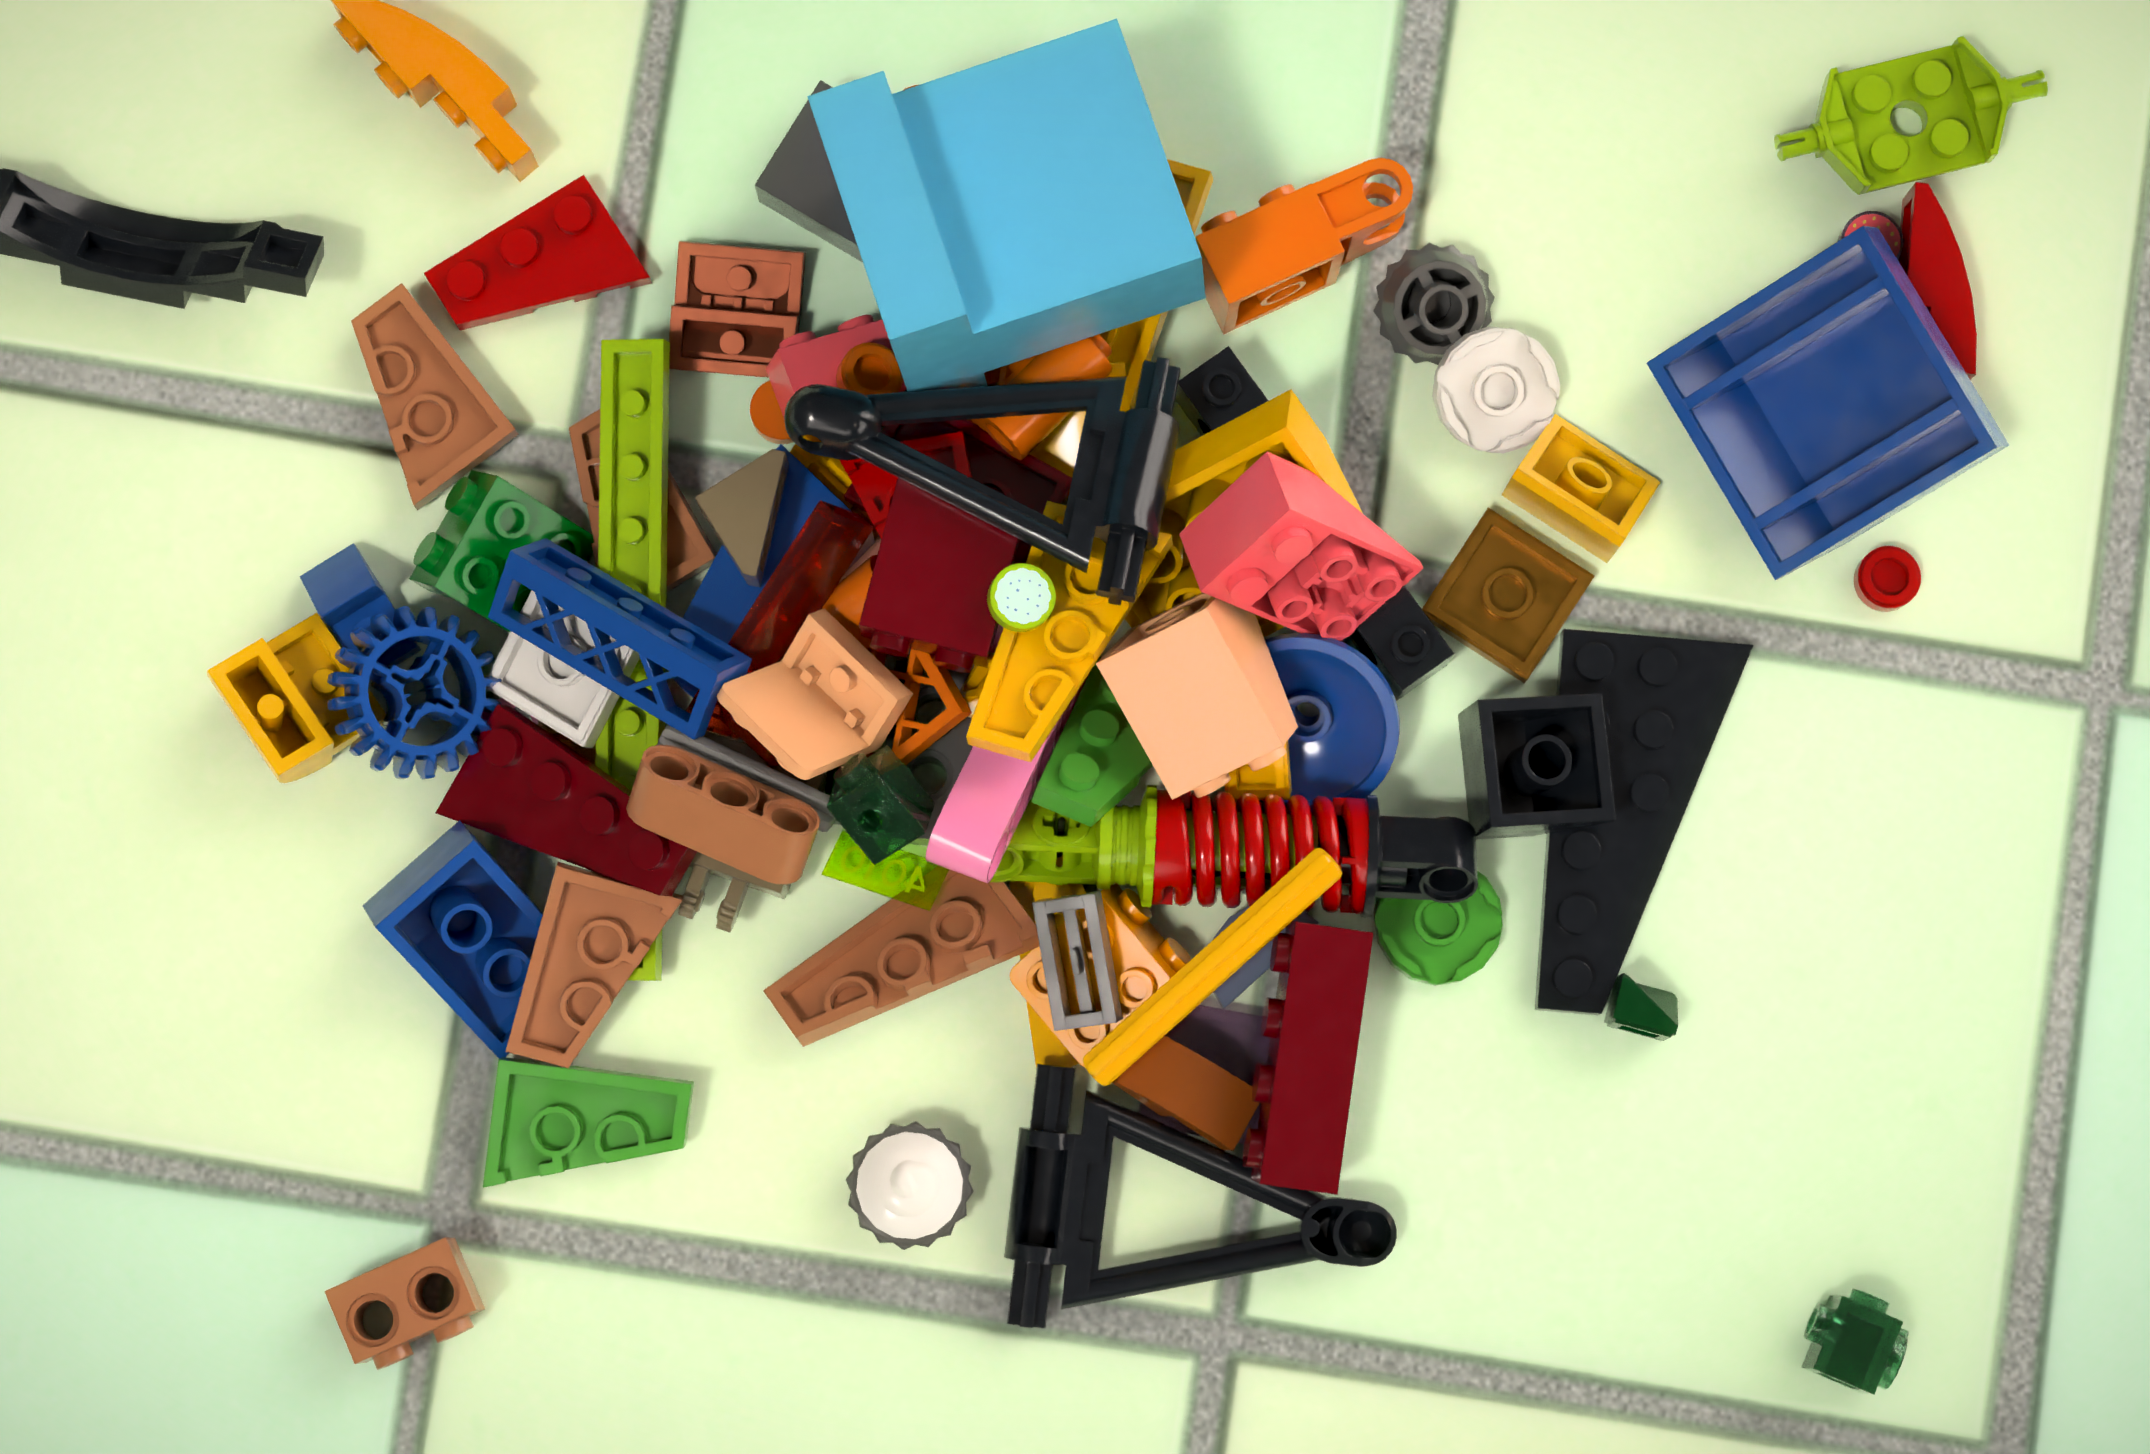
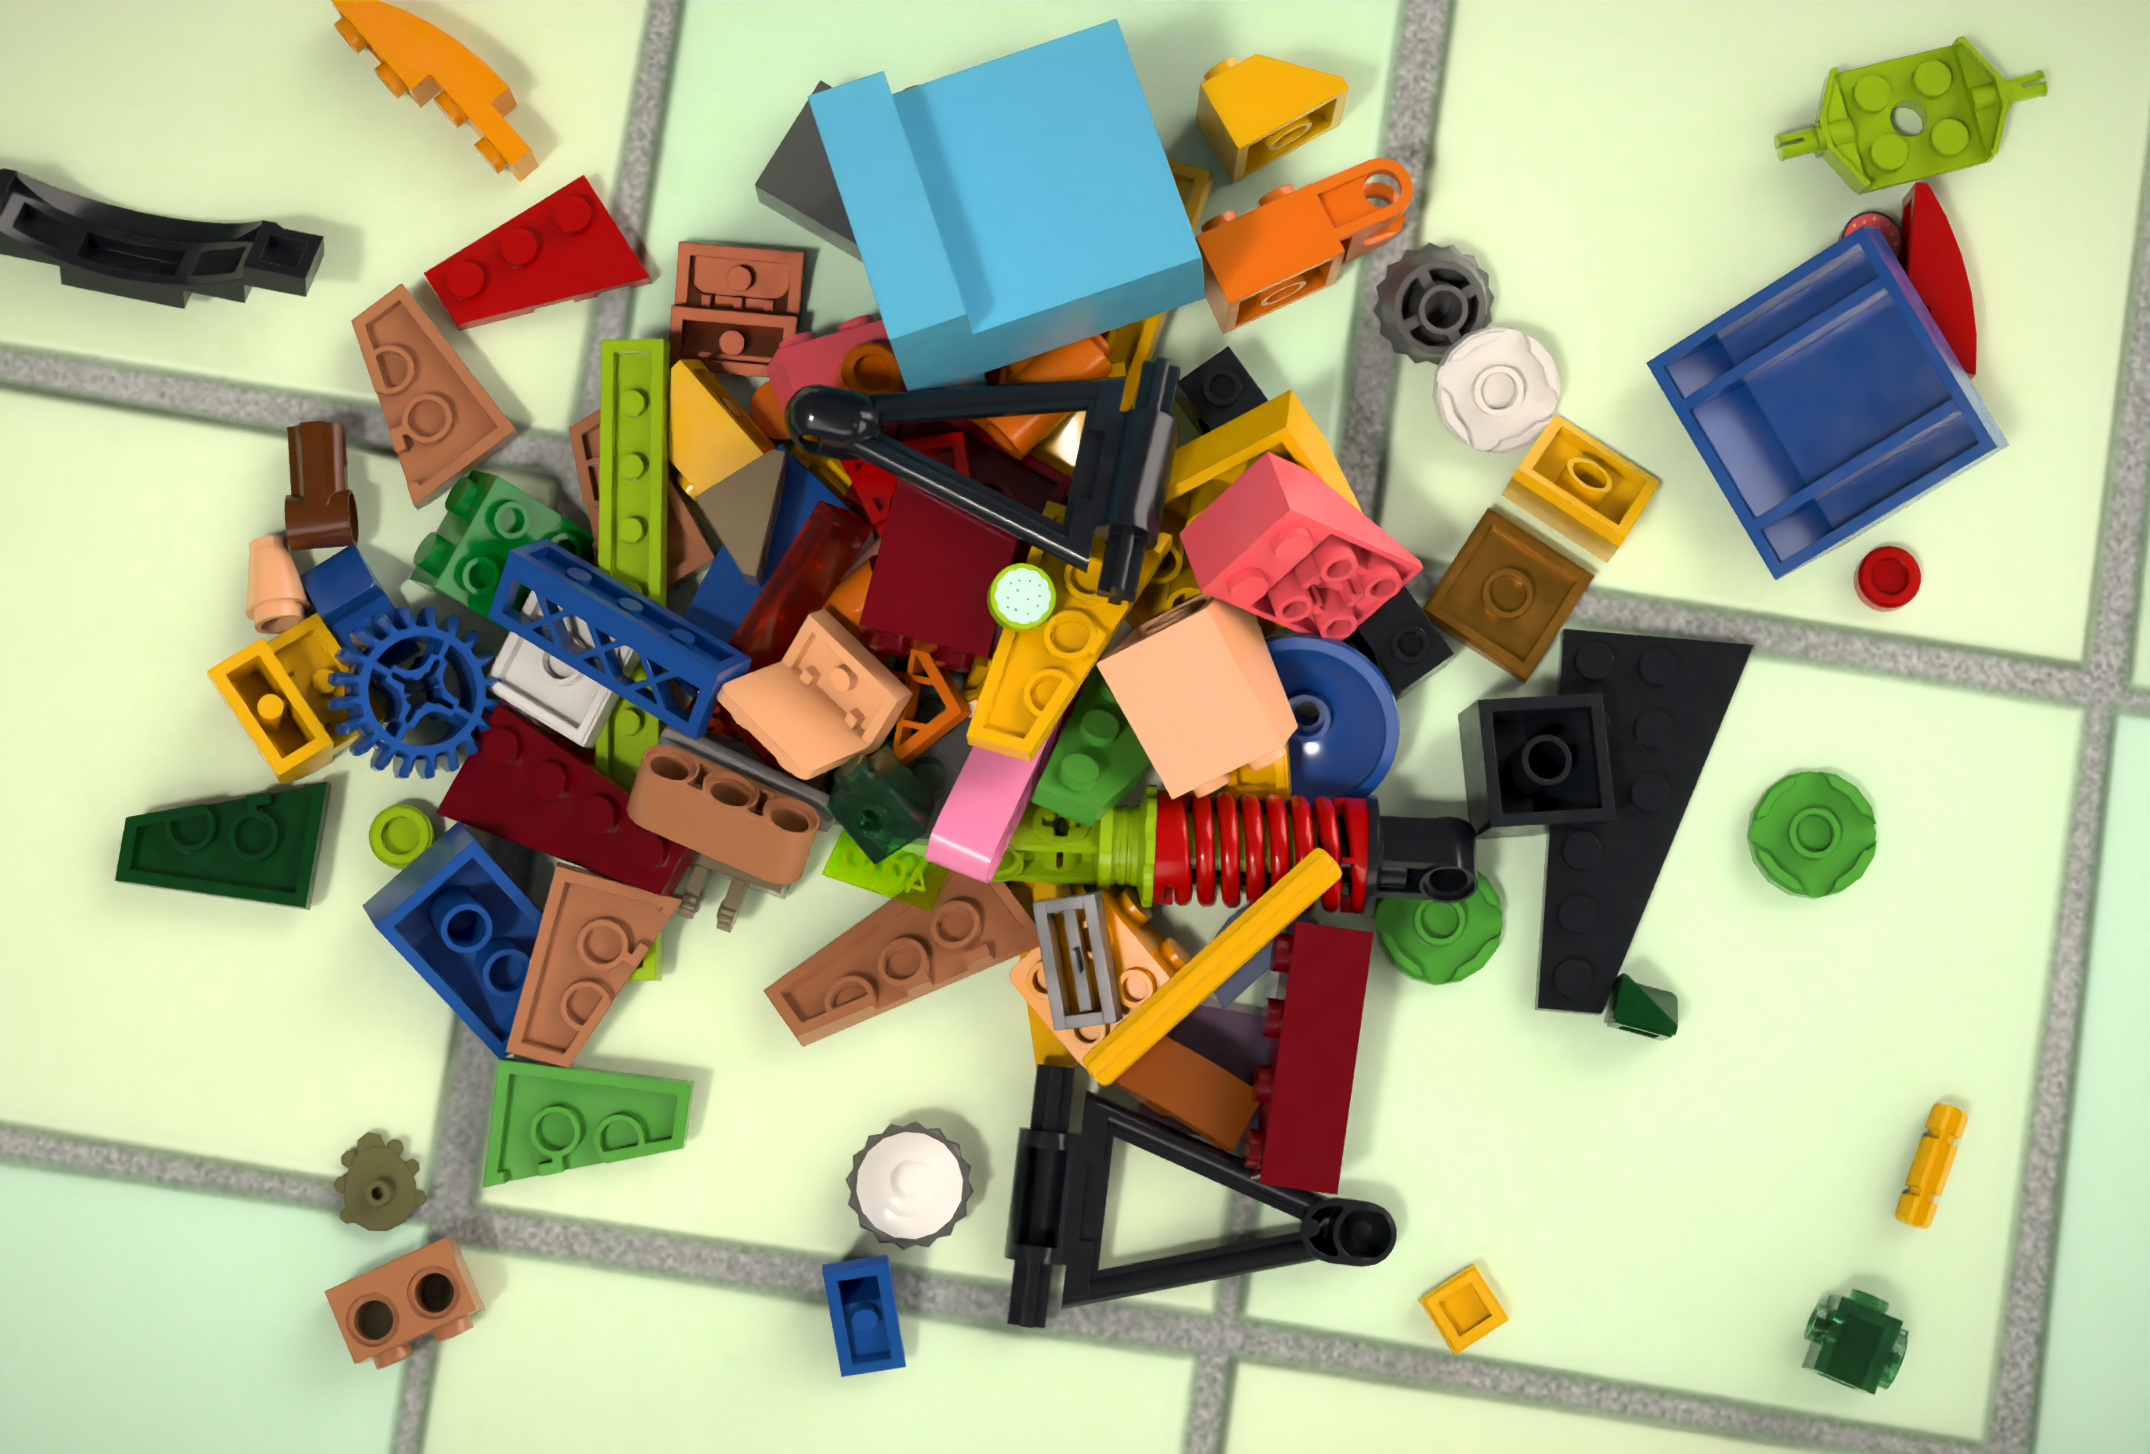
none -> dark green wing [115,782,331,910]
none -> light nougat cone [246,535,310,634]
none -> reddish brown piece [284,421,359,551]
none -> olive piece [334,1132,427,1231]
none -> lime tile [369,804,436,870]
none -> yellow slope [668,359,777,501]
none -> blue slope [822,1255,906,1377]
none -> yellow slope [1196,54,1349,184]
none -> yellow tile [1418,1264,1510,1355]
none -> bright green tile [1747,771,1877,899]
none -> yellow axle [1895,1103,1968,1229]

